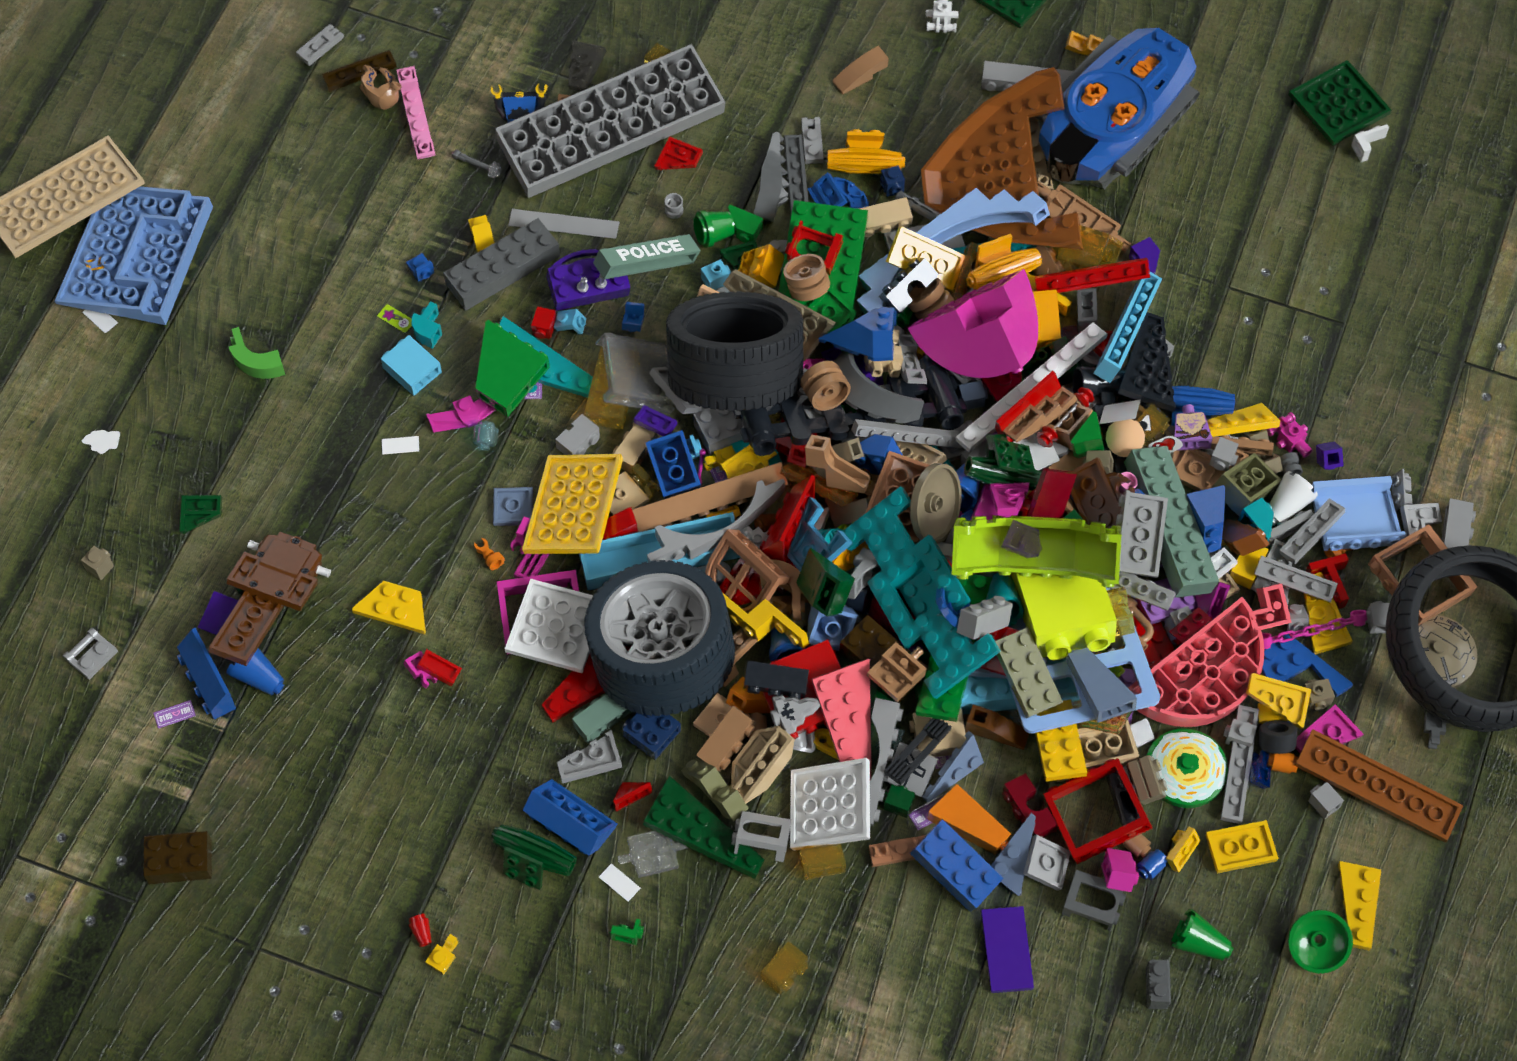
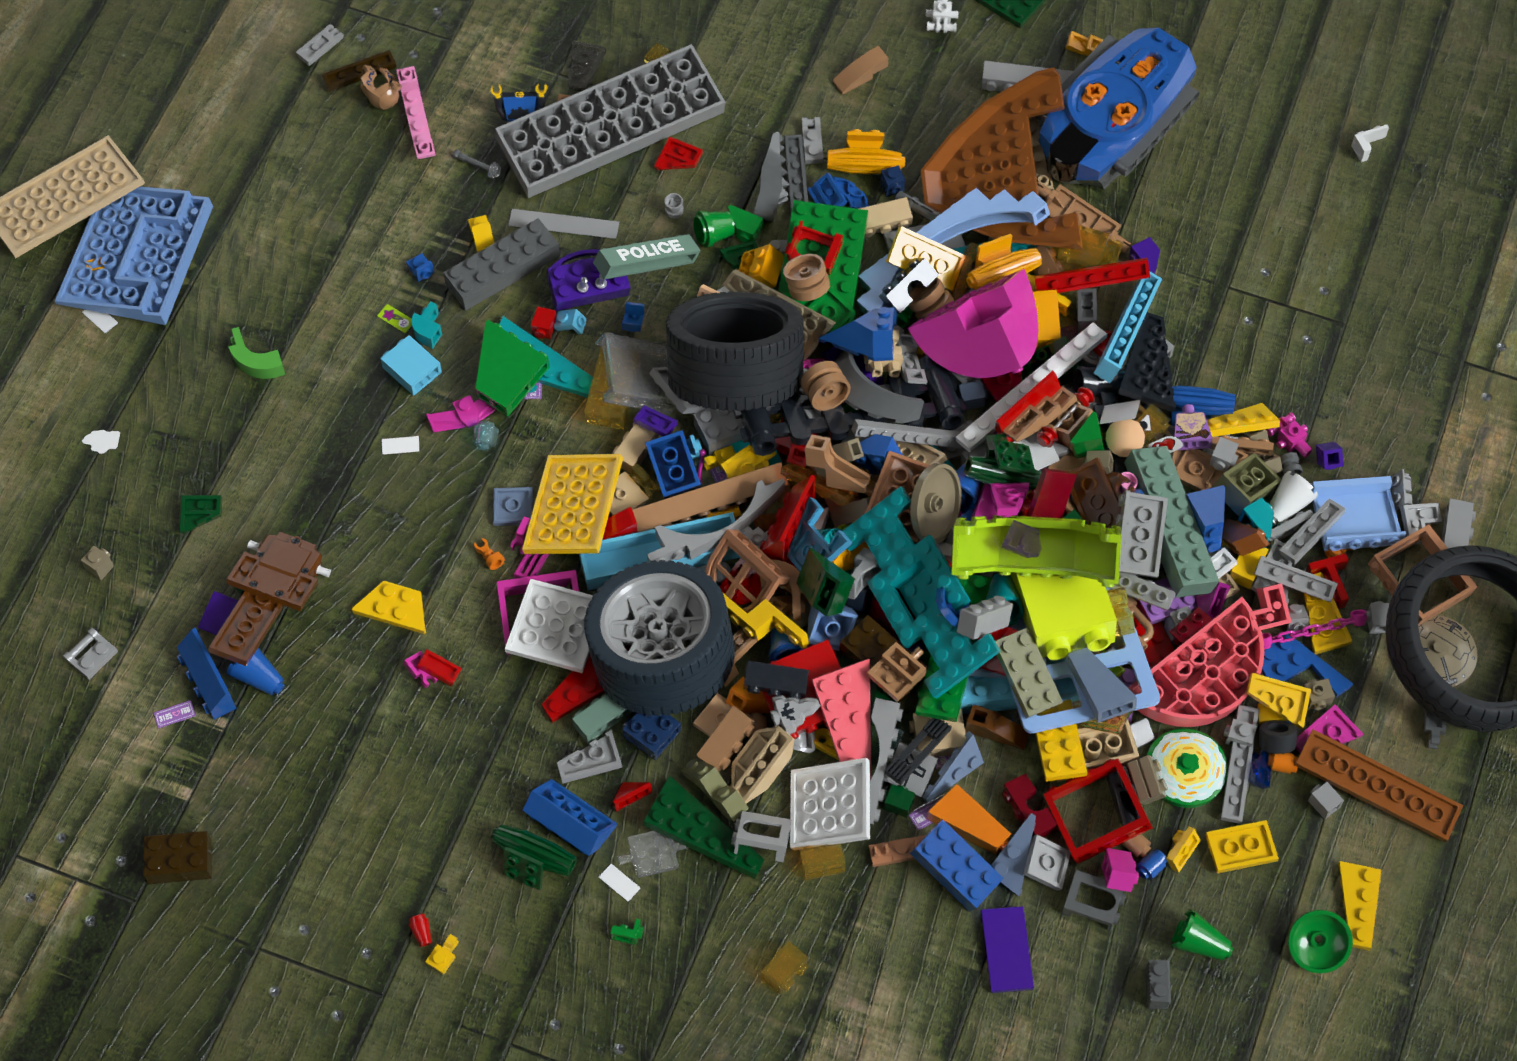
light grey brick [555,414,600,455] -> none
medium azure brick [701,259,731,290] -> none
dark green plate [1289,60,1392,146] -> none

